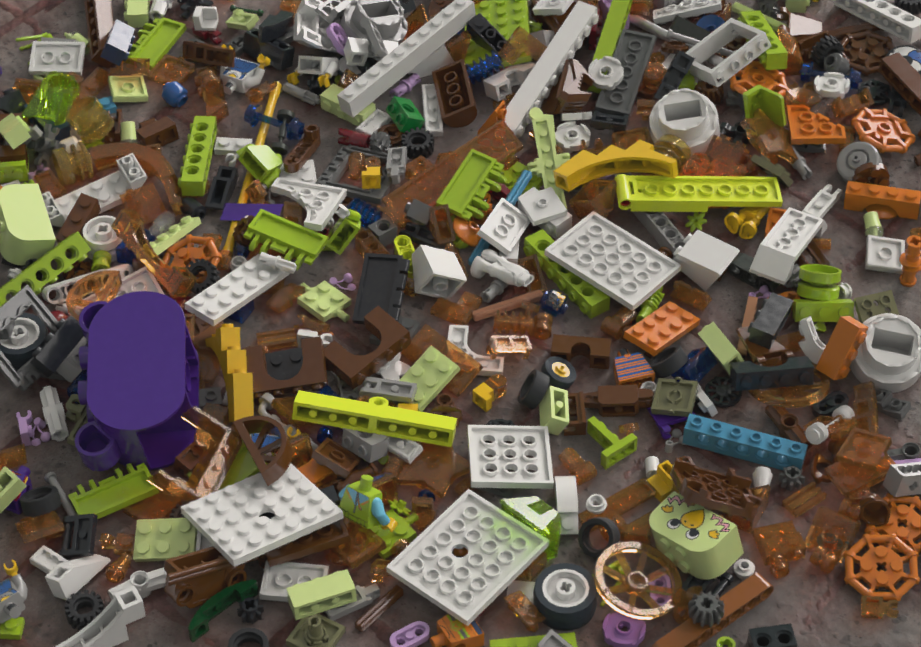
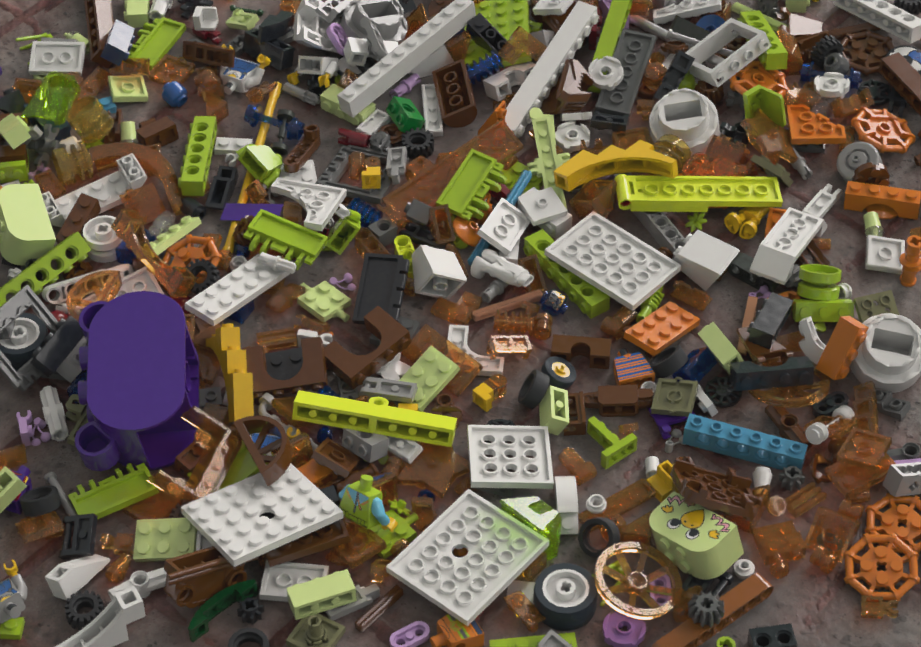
white plate [29,545,68,574] -> none
lime wheel [91,250,112,277] -> none
reddish brown piece [859,494,891,525] -> none
none -> clear orange plate [766,496,786,517]

